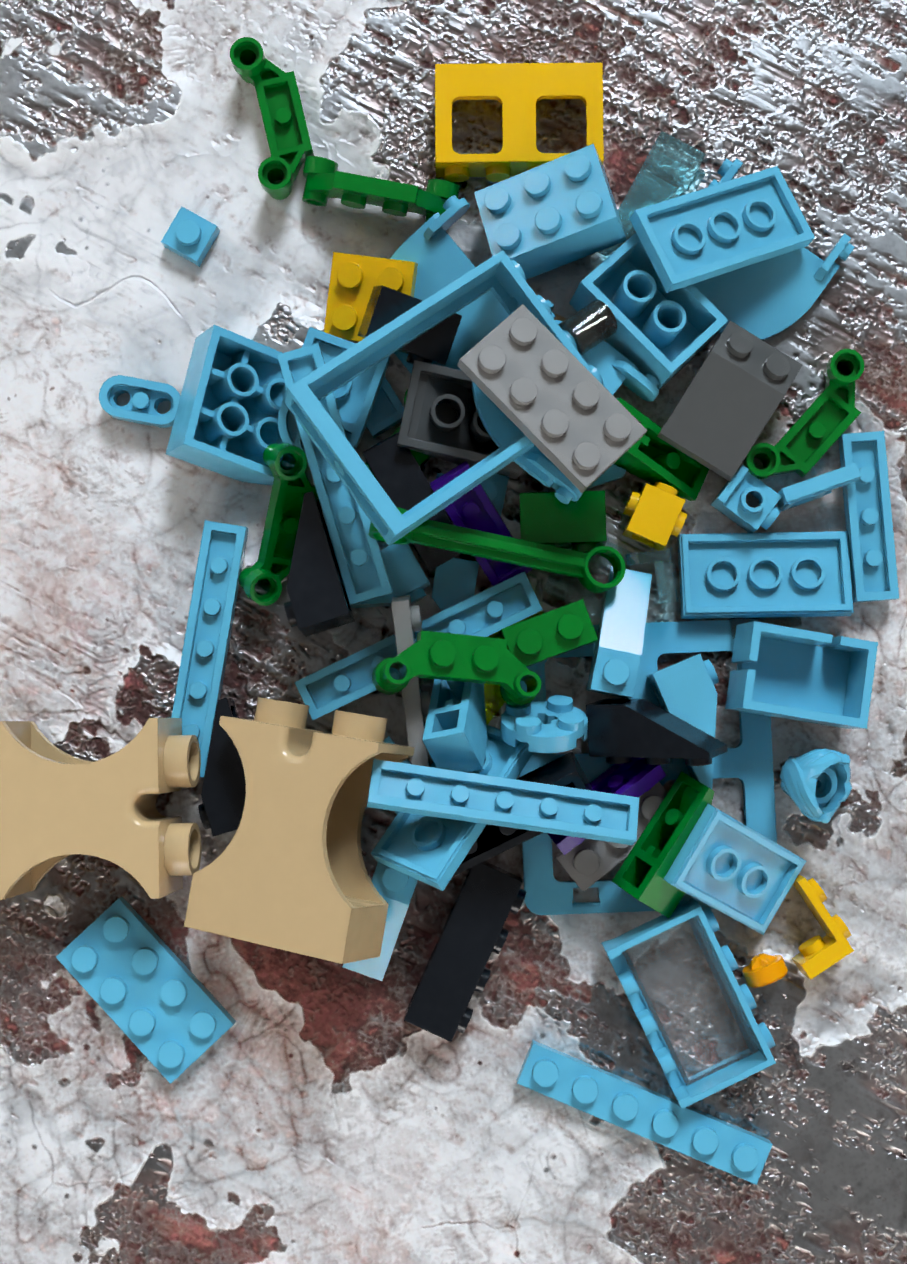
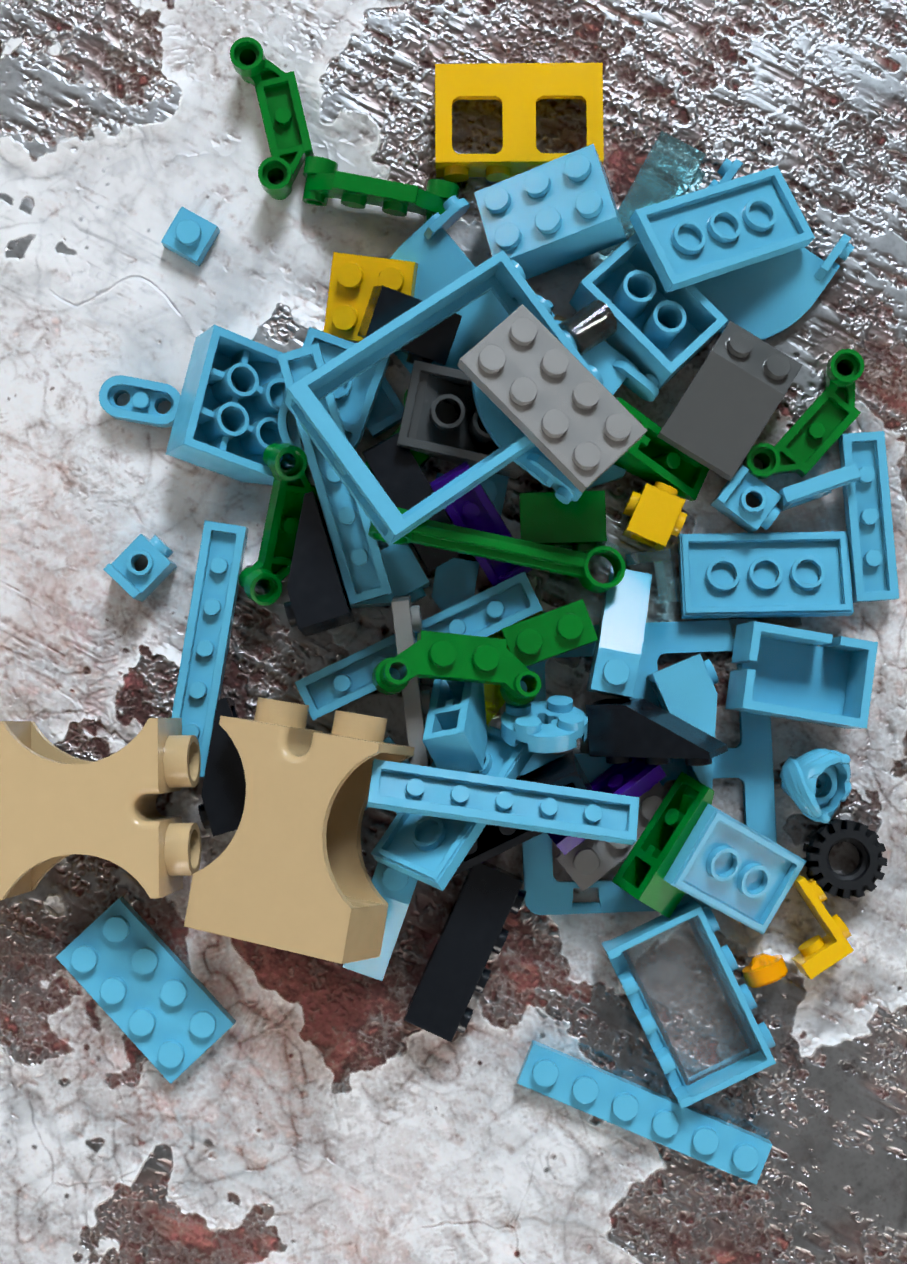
none -> medium azure brick [103,534,177,602]
none -> black tyre [802,819,887,899]

